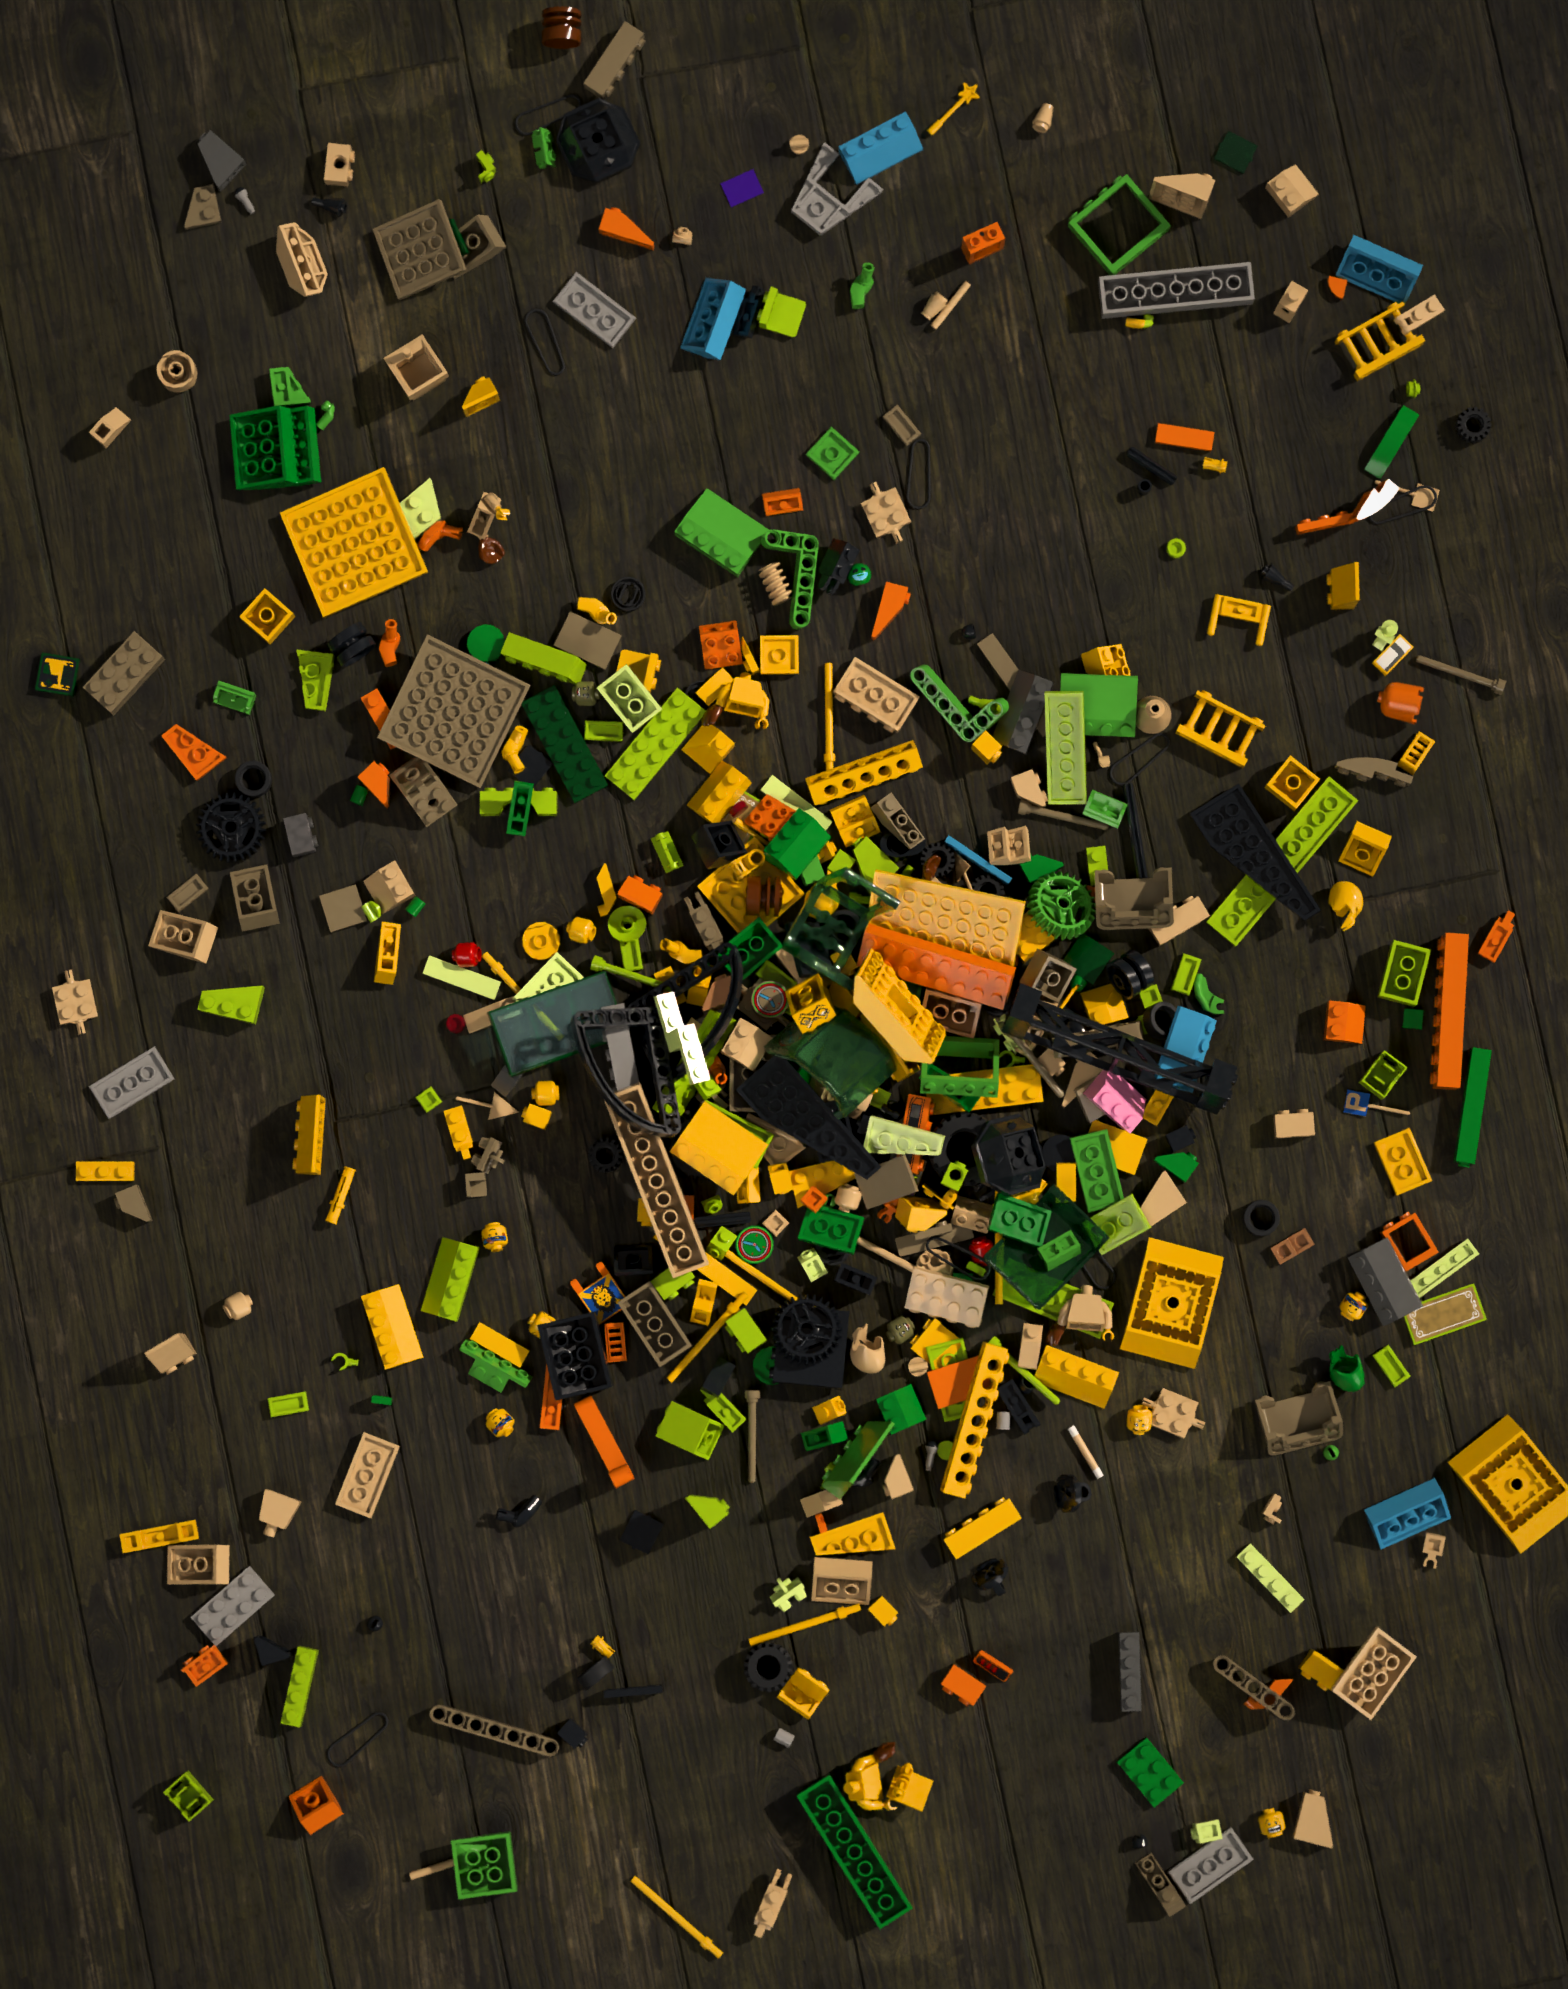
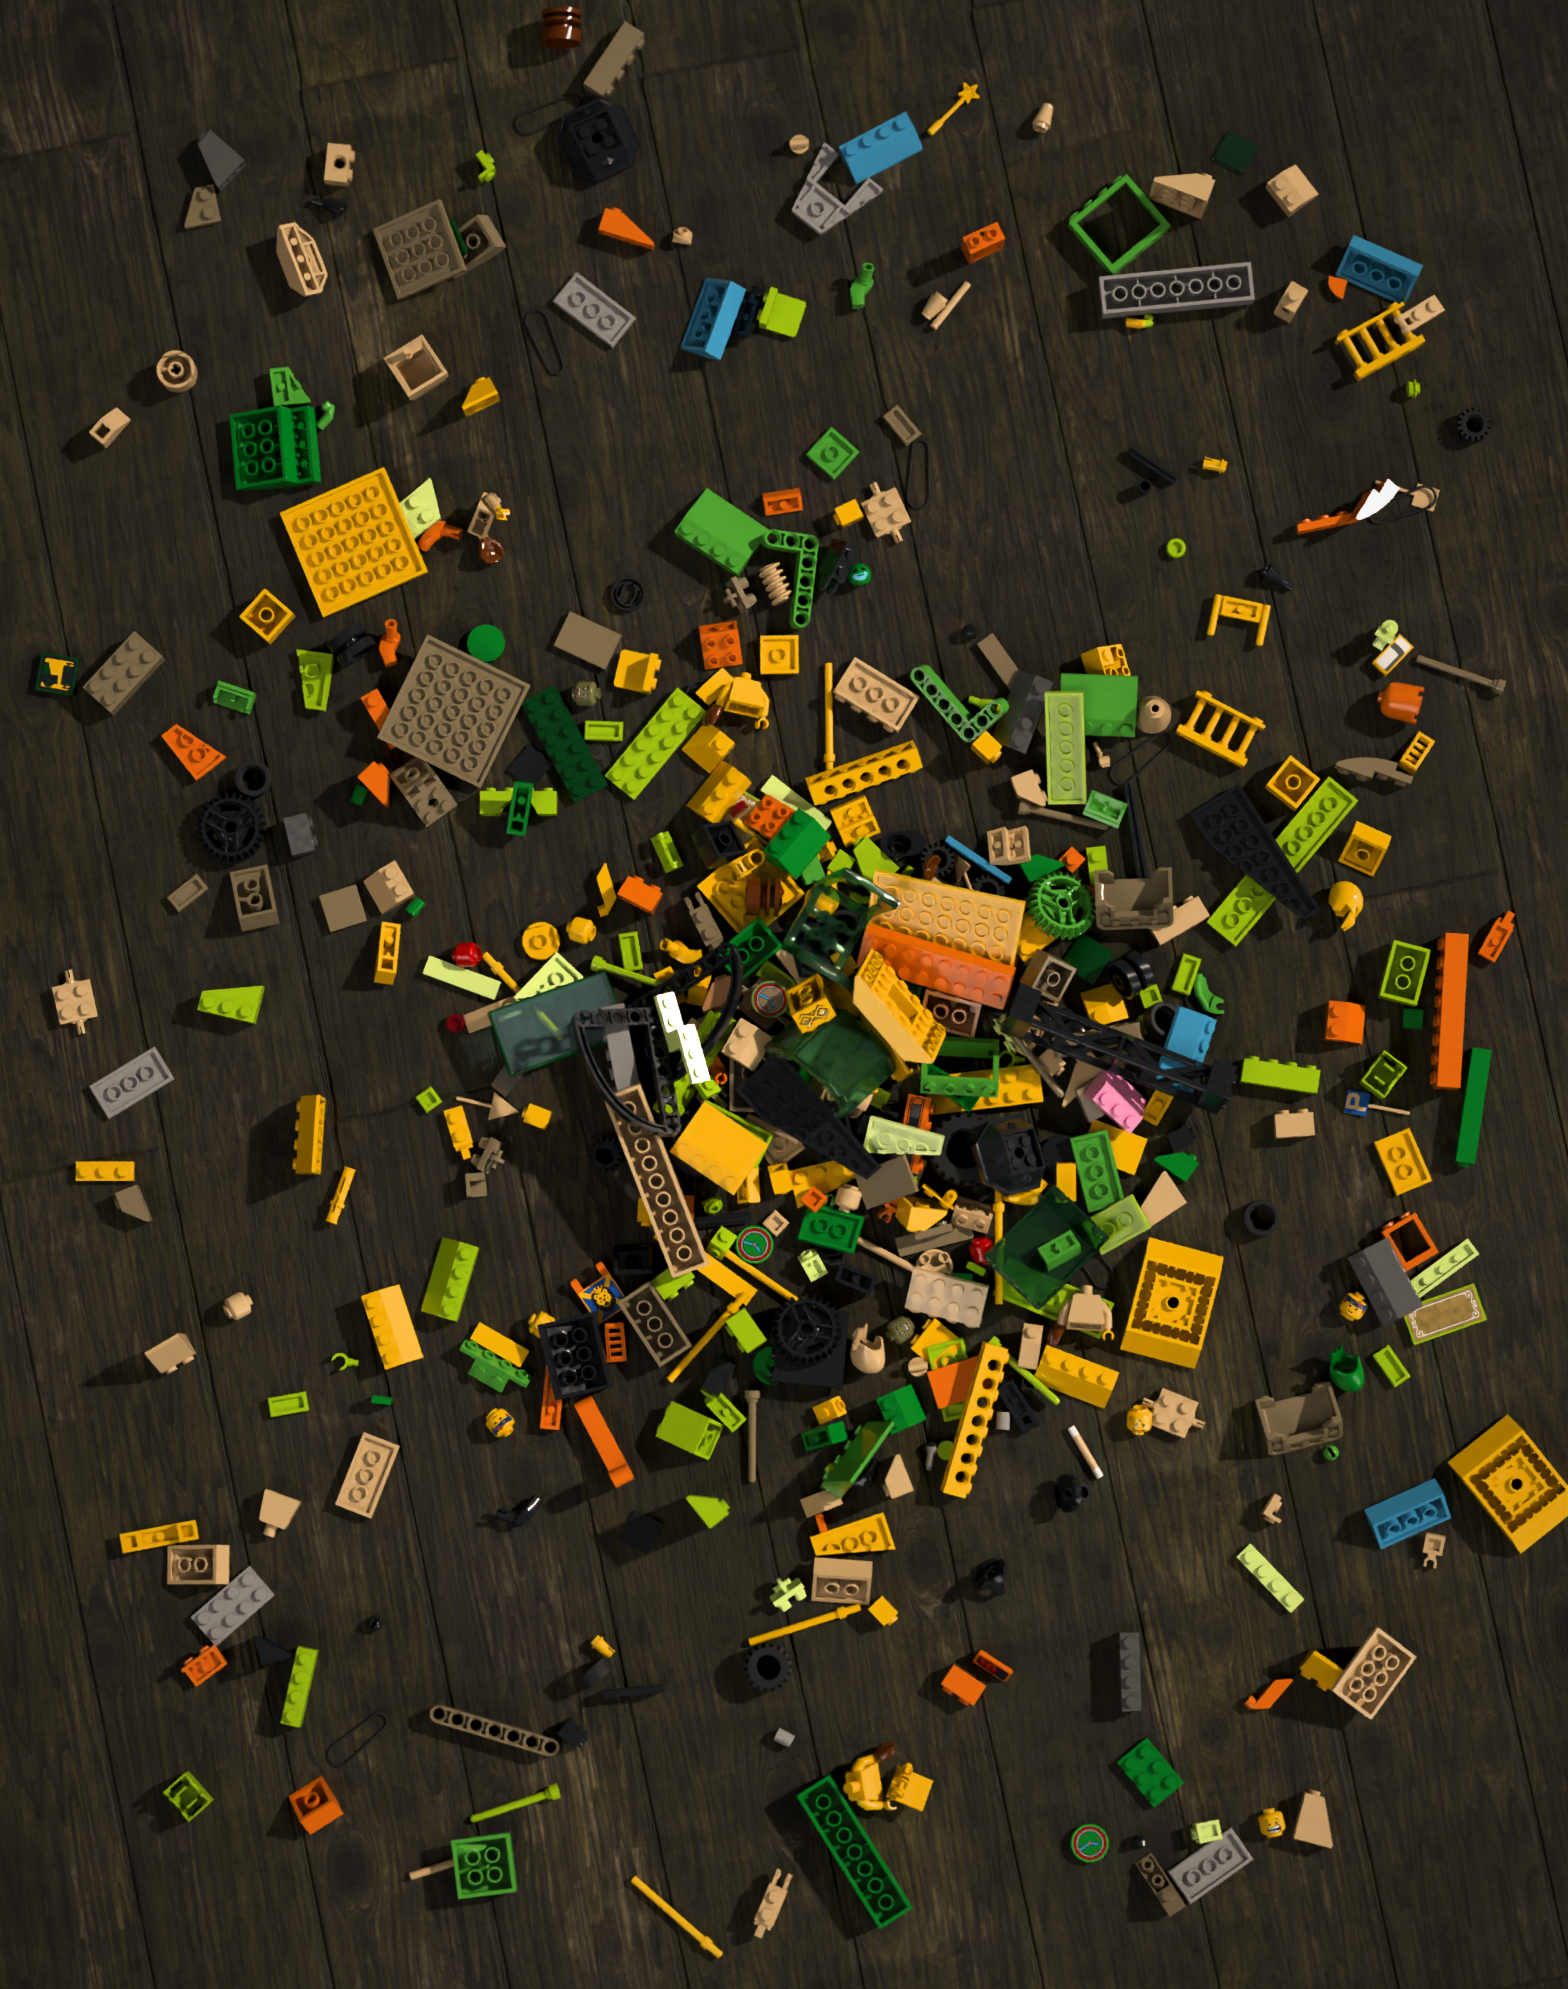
tan slope [148,910,218,964] -> none
light grey piece [234,187,255,214] -> none
lime plate [361,901,381,923] -> none
yellow head [481,1222,508,1252] -> none
lime wedge [501,632,587,685] -> none
yellow arm [502,726,528,774] -> none
yellow head [531,1081,559,1106] -> none
bright green hinge [532,127,556,169] -> none
yellow arm [577,597,617,625] -> none
yellowish green slope [597,664,662,733] -> none
lime dish [608,906,646,942] -> none
yellow slope [690,1279,718,1326] -> none
dark purple sticker [720,169,764,207] -> none
yellow plate [741,637,759,675] -> none
yellow bracket [777,1668,829,1720] -> none
orange slope [871,582,911,640] -> none
dark tan slope [871,792,925,850] -> none
black piece [926,1236,991,1281] -> none
lime brick [940,1161,968,1192] -> none
yellow brick [943,1497,1021,1559] -> none
green plate [987,1193,1052,1248] -> none
hinge [1057,975,1087,1017] -> none
orange tile [1155,423,1214,452] -> none
dark tan beam [1213,1655,1295,1721] -> none
medium nougat slope [1271,1228,1315,1265] -> none
yellow slope [1326,562,1360,610] -> none
green slope [1364,405,1419,479] -> none
none -> lime piece [470,1783,561,1823]
none -> dark tan hips [723,576,757,614]
none -> yellow brick [833,499,863,529]
none -> orange plate [1058,846,1086,874]
none -> tile [1071,1823,1109,1863]
none -> lime brick [1239,1056,1321,1094]

